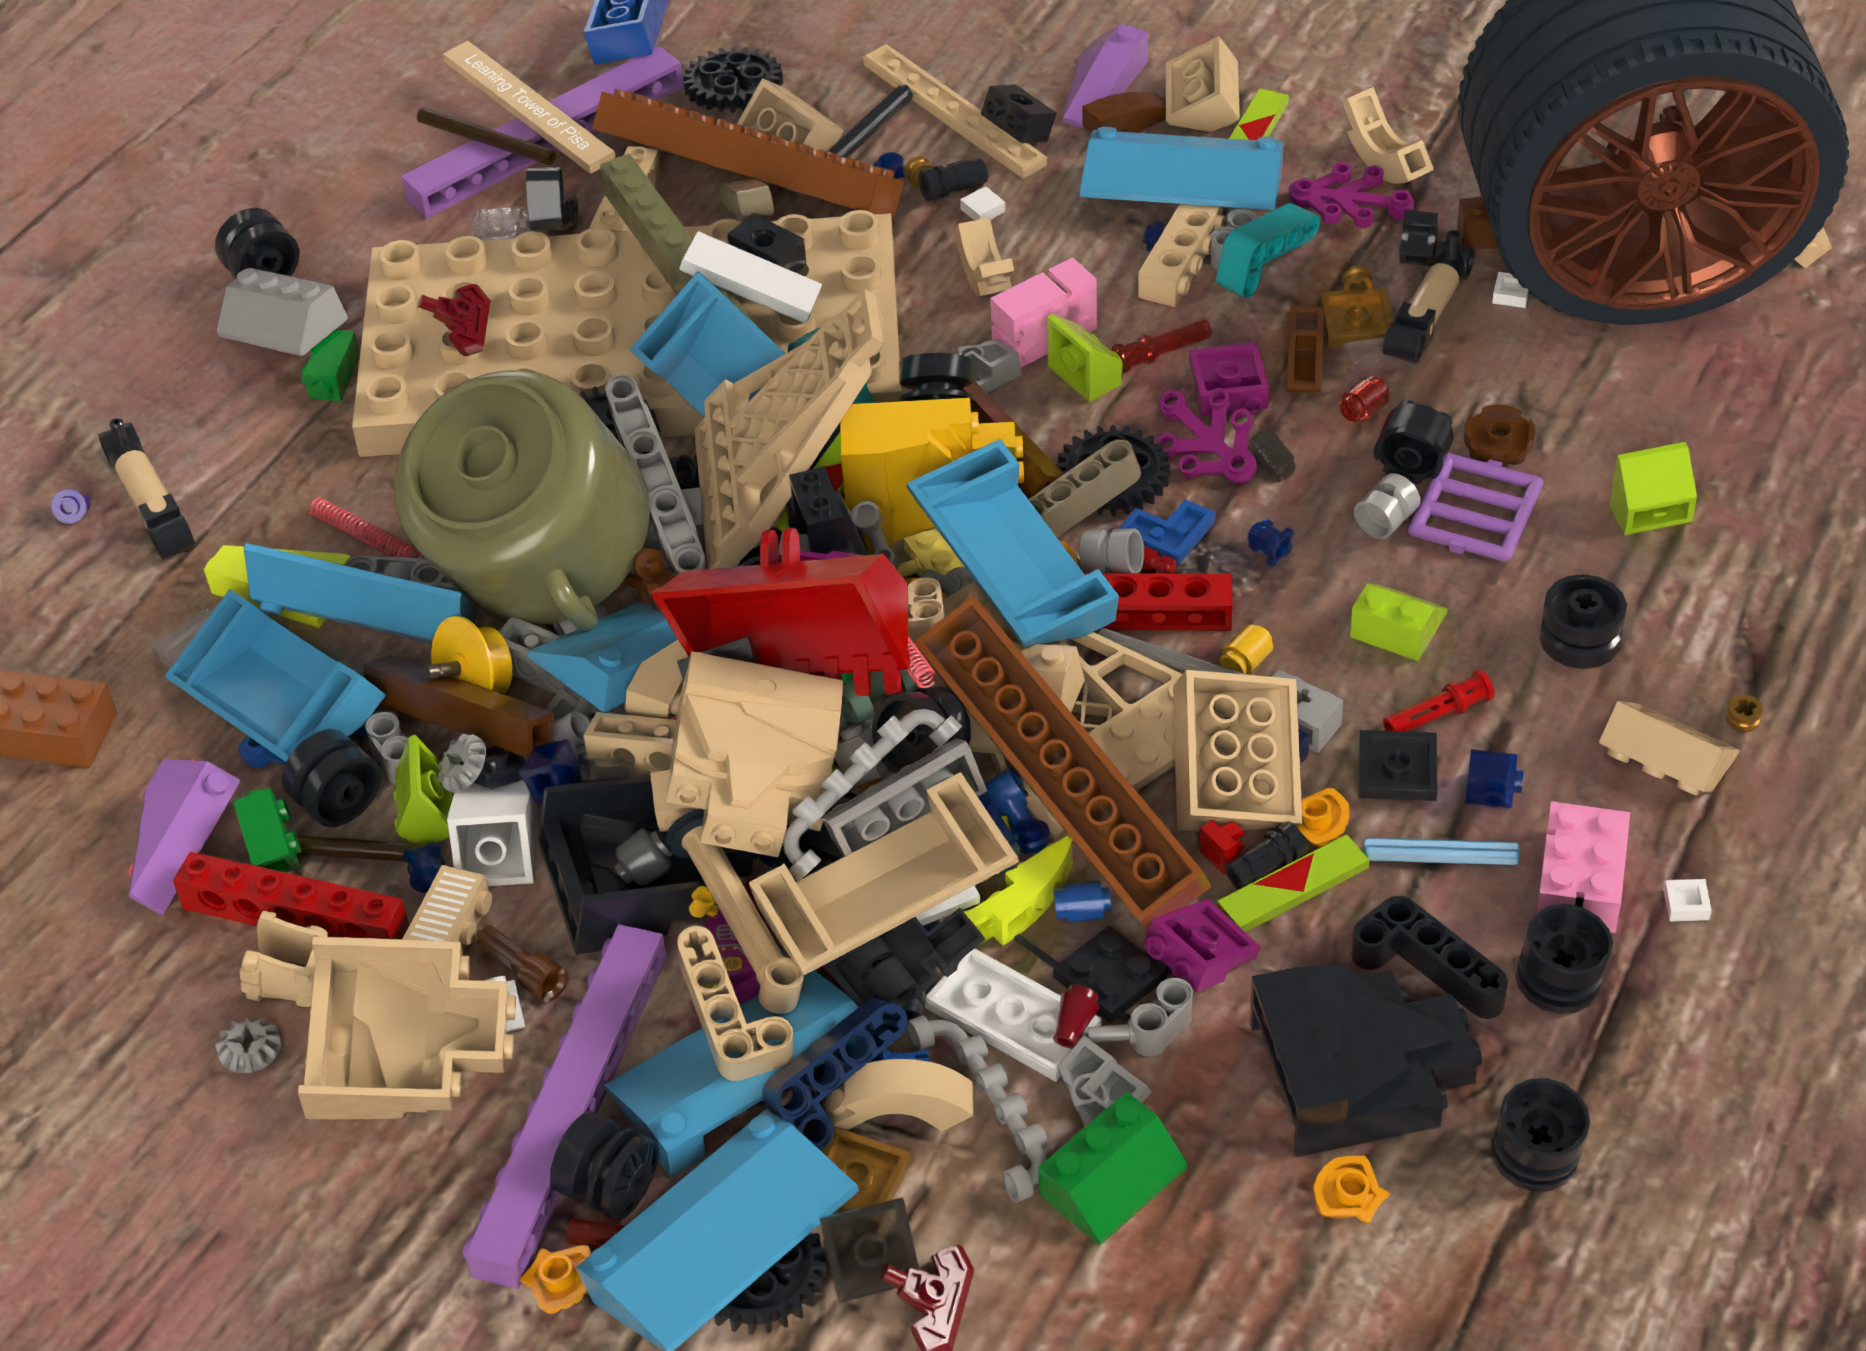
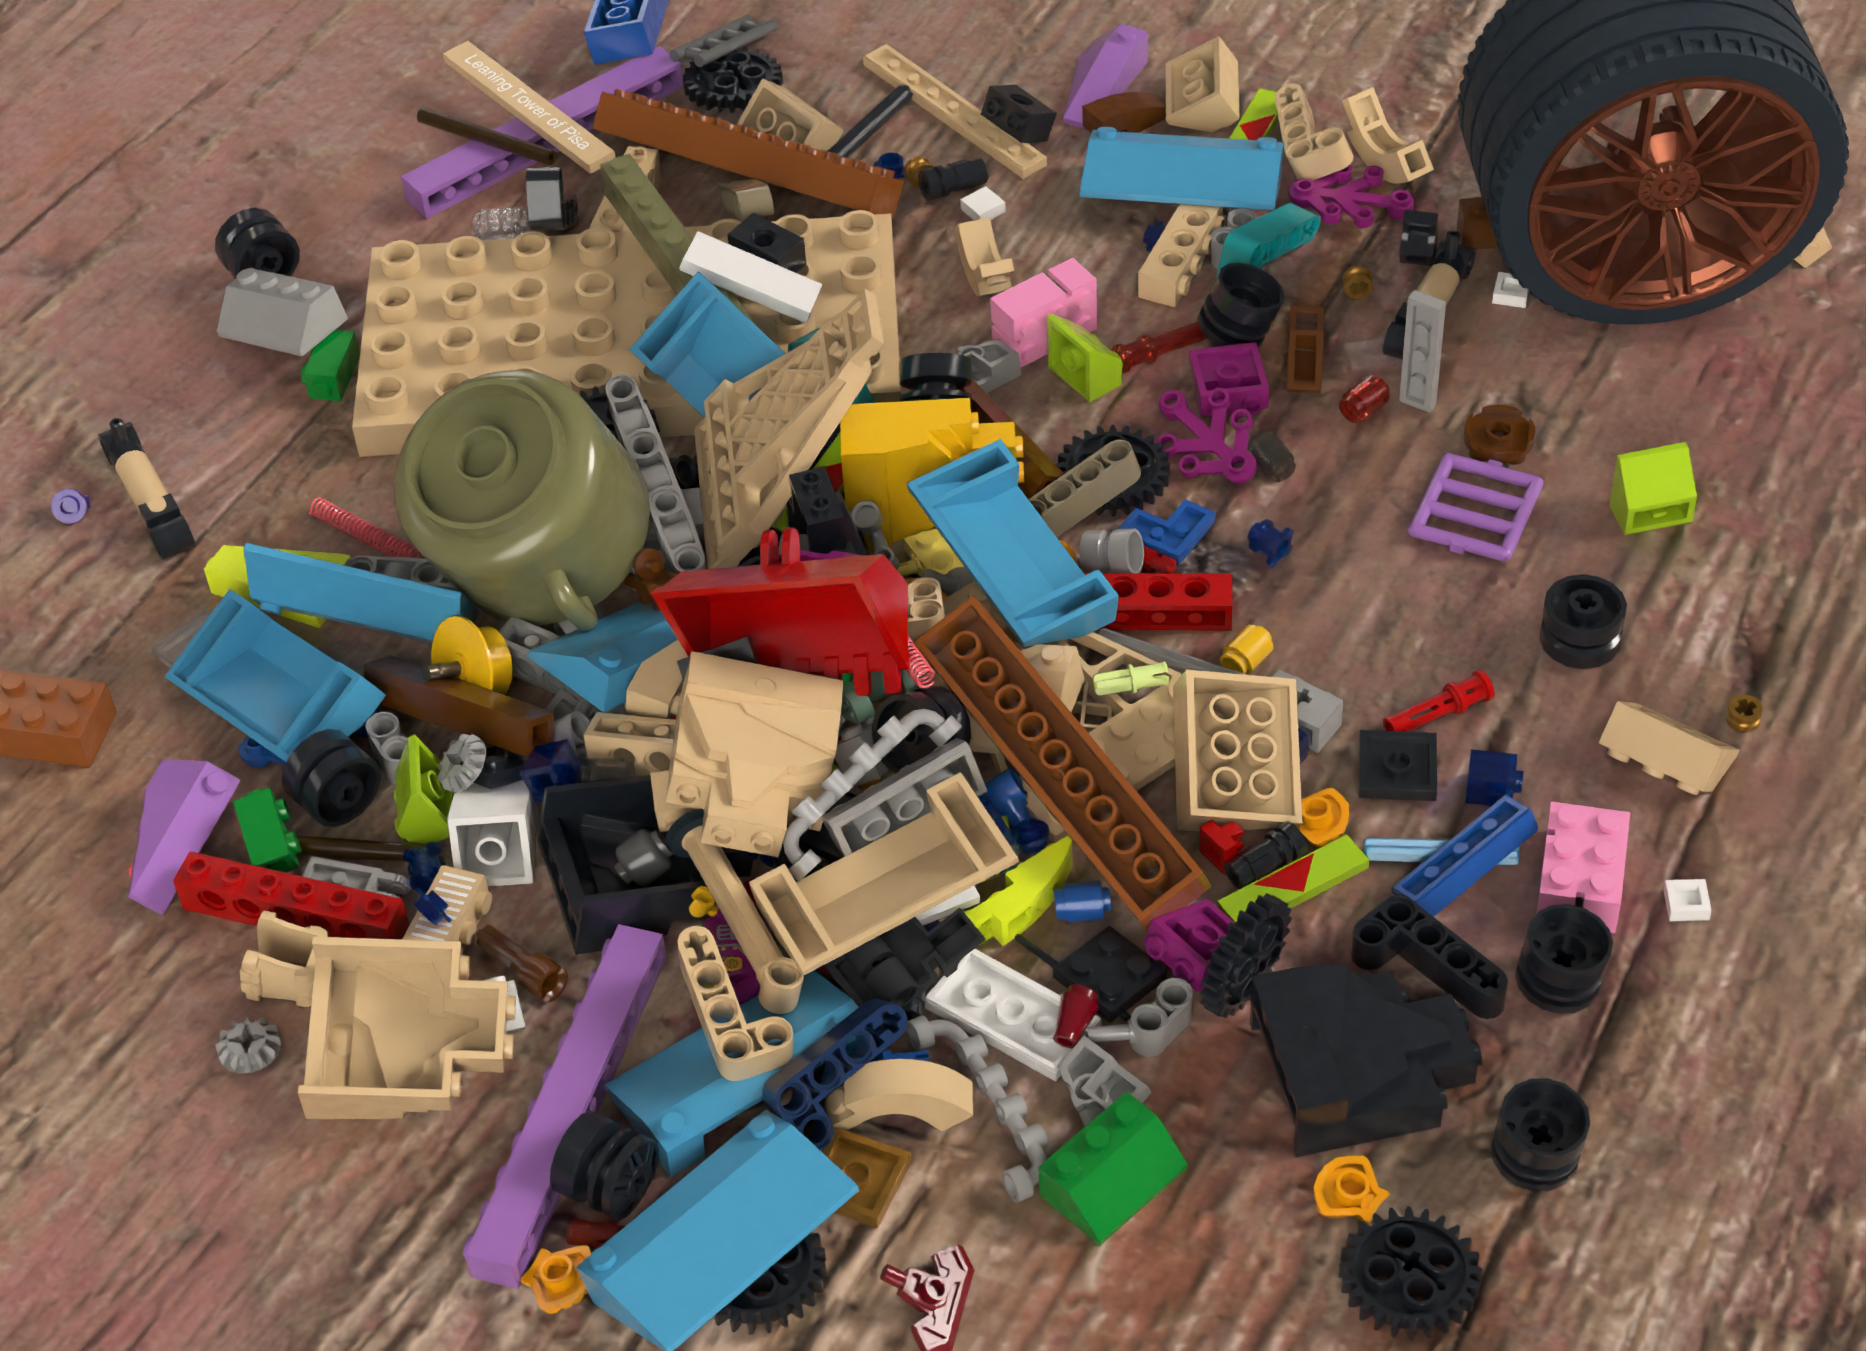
dark red piece [417,284,491,356] -> none
clear smoke slope [819,1197,919,1303] -> none
pearl gold tile [1320,288,1394,347] -> none
lime slope [1350,583,1448,661] -> none
light grey wheel [1354,473,1420,540] -> none
black brick [1374,400,1454,484] -> none
none -> light grey hinge [302,856,412,898]
none -> clear blue plate [412,888,452,926]
none -> dark grey bar [670,15,777,67]
none -> yellowish green axle [1093,661,1169,696]
none -> black wheel [1197,262,1285,348]
none -> black gear [1200,893,1292,1019]
none -> tan beam [1275,83,1354,181]
none -> black gear [1339,1207,1482,1340]
none -> blue slope [1391,795,1538,917]
none -> light grey plate [1399,290,1446,413]

